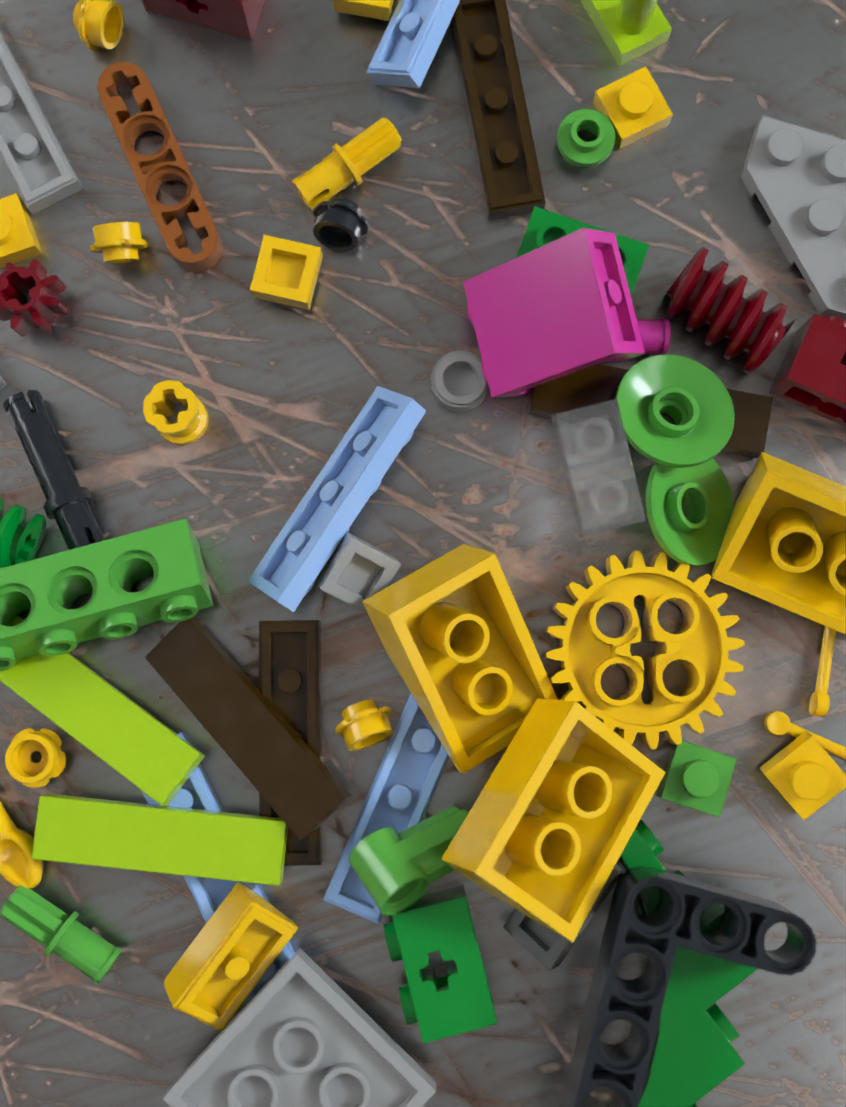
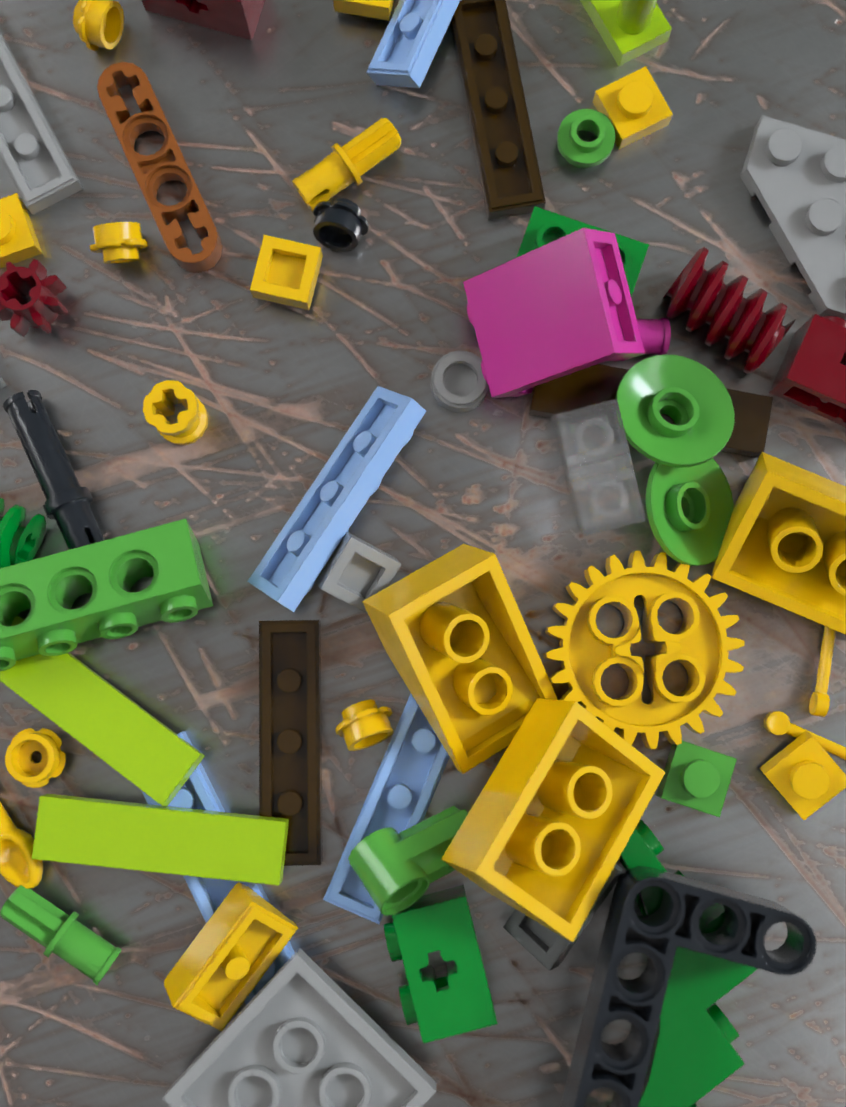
dark brown tile [145,616,351,841] -> none

